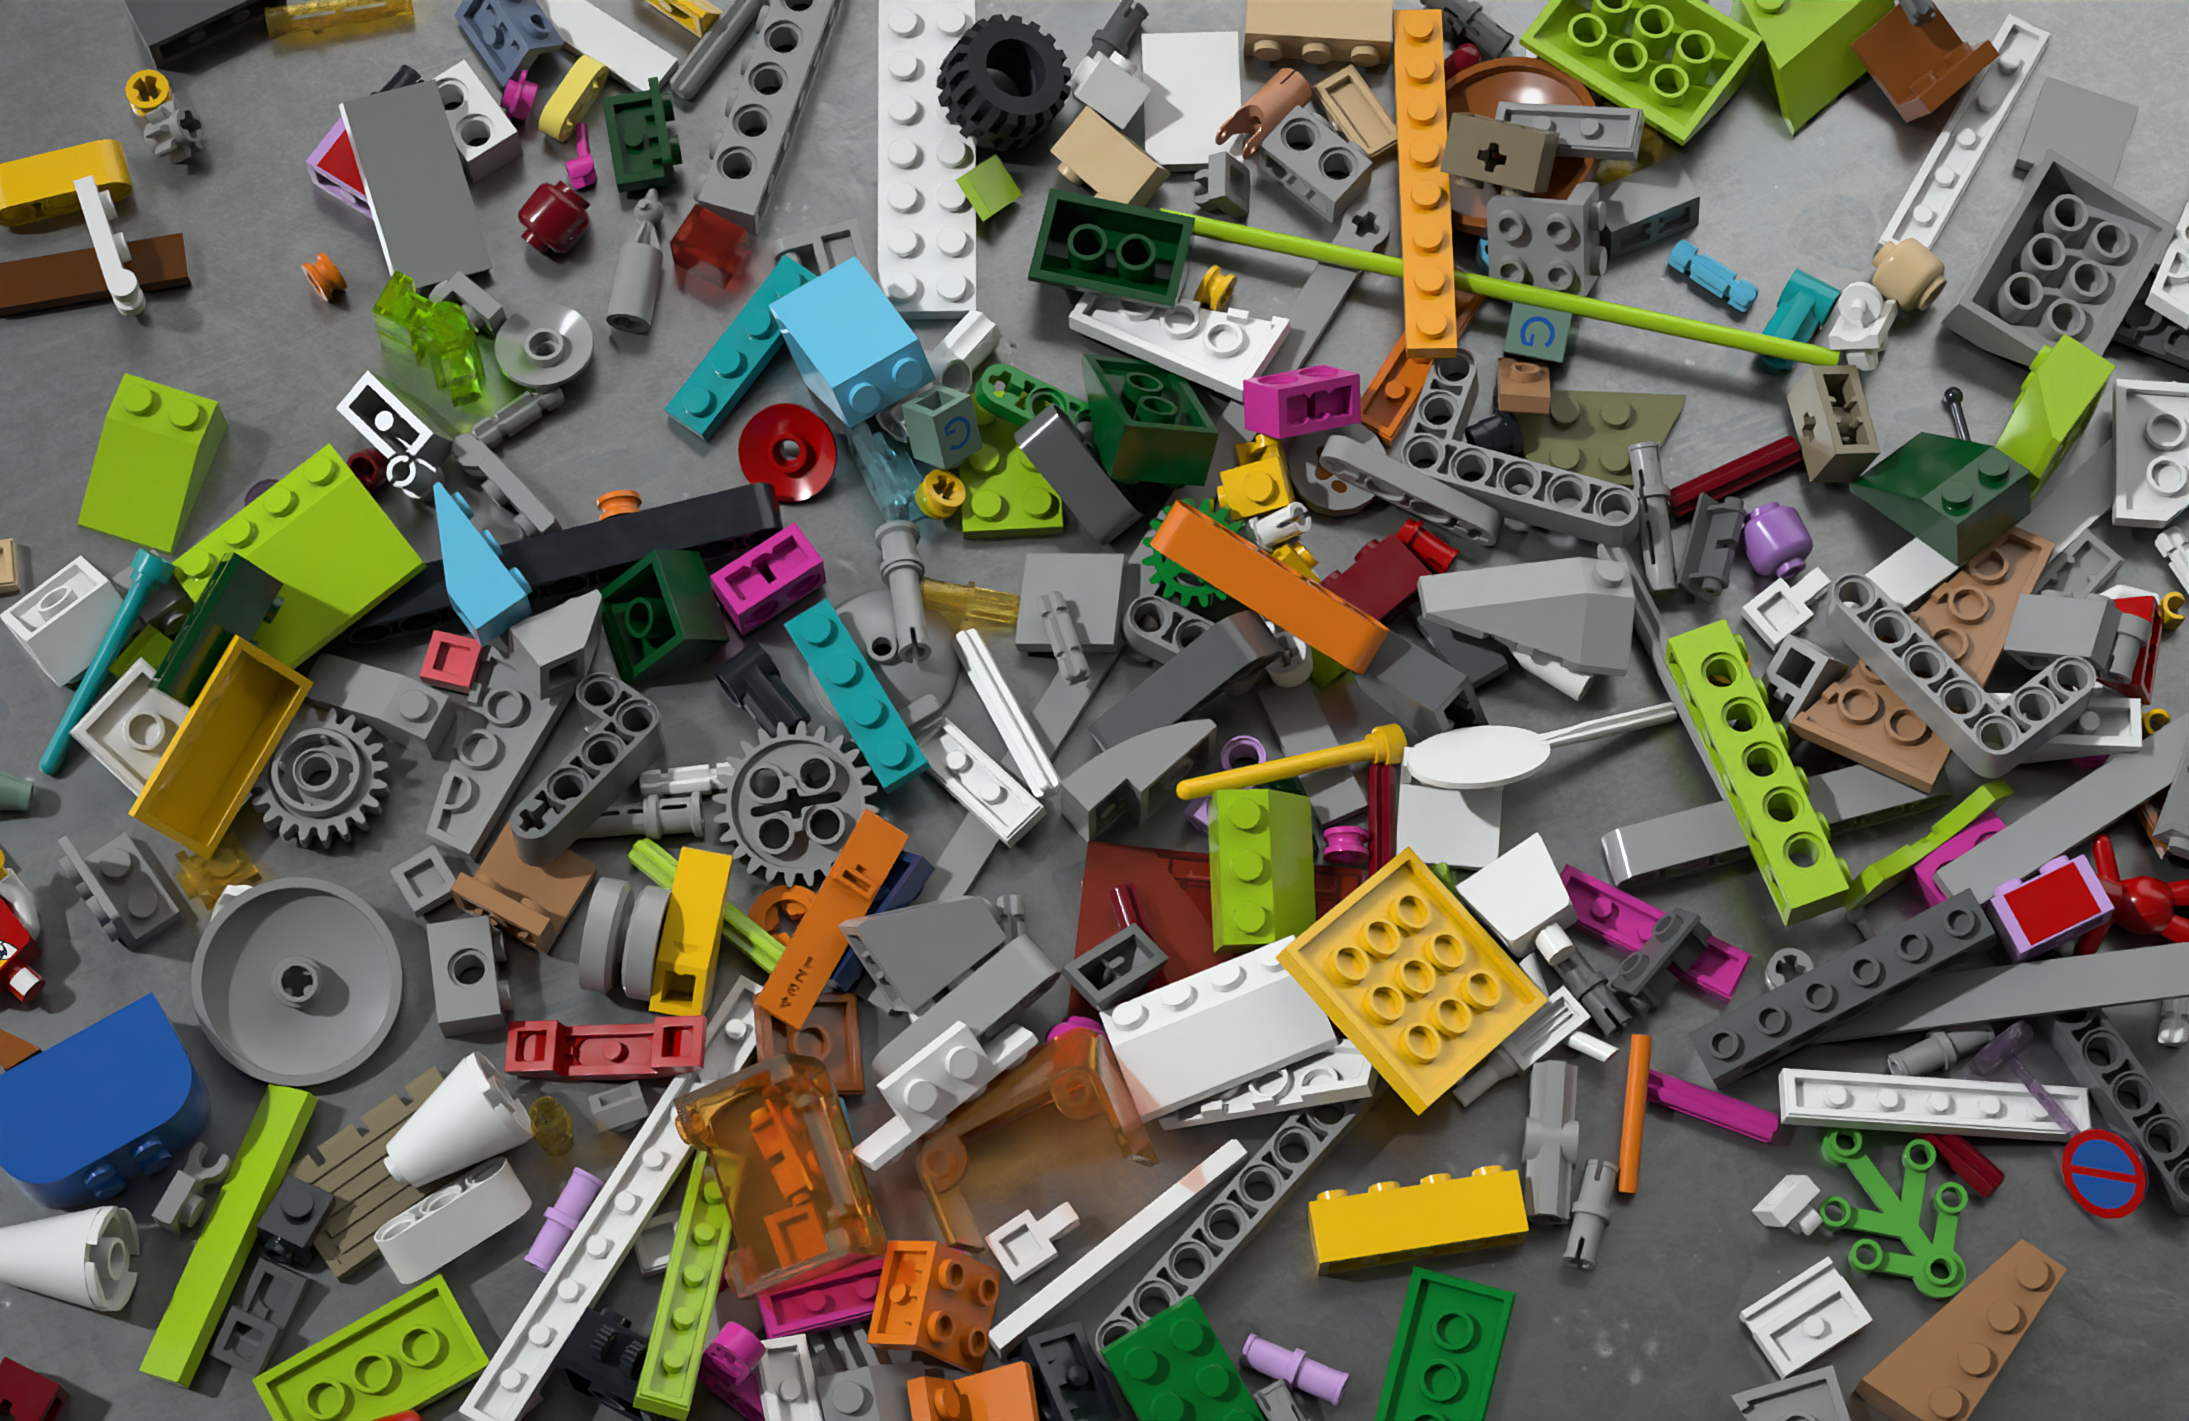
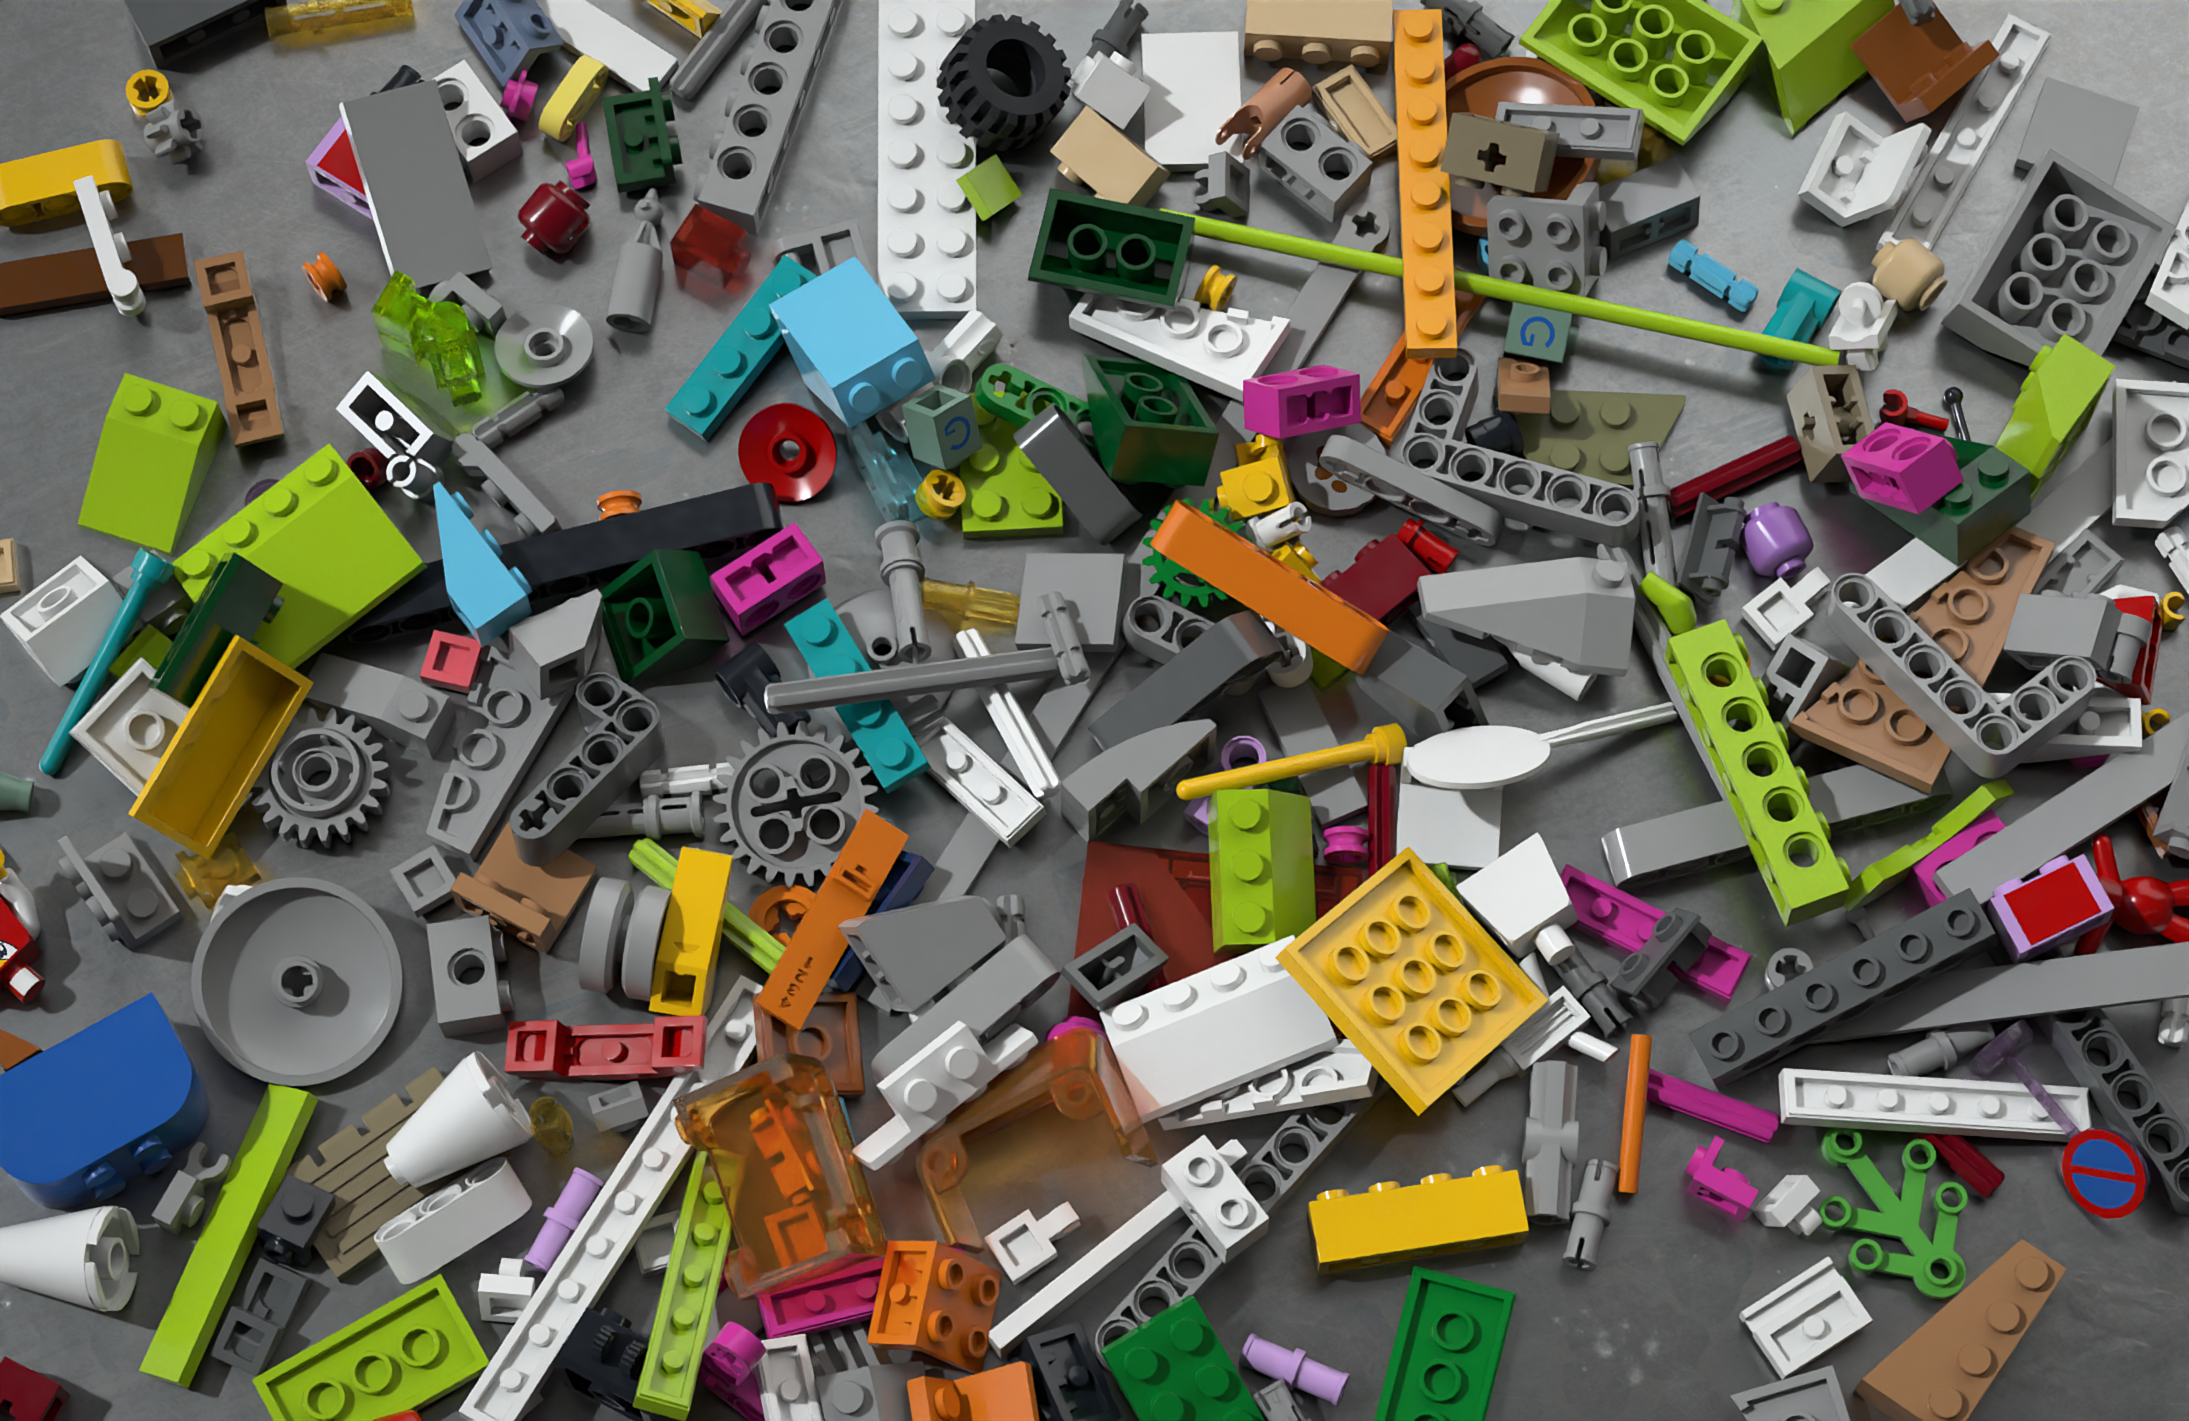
none -> medium nougat slope [194,250,285,448]
none -> white tile [478,1258,536,1323]
none -> light grey axle [764,647,1059,714]
none -> white brick [1161,1134,1269,1264]
none -> lime arm [1637,571,1697,636]
none -> dark pink bracket [1685,1135,1759,1222]
none -> white bracket [1797,111,1931,227]
none -> dark pink brick [1841,422,1964,515]
none -> red hand [1879,389,1949,431]

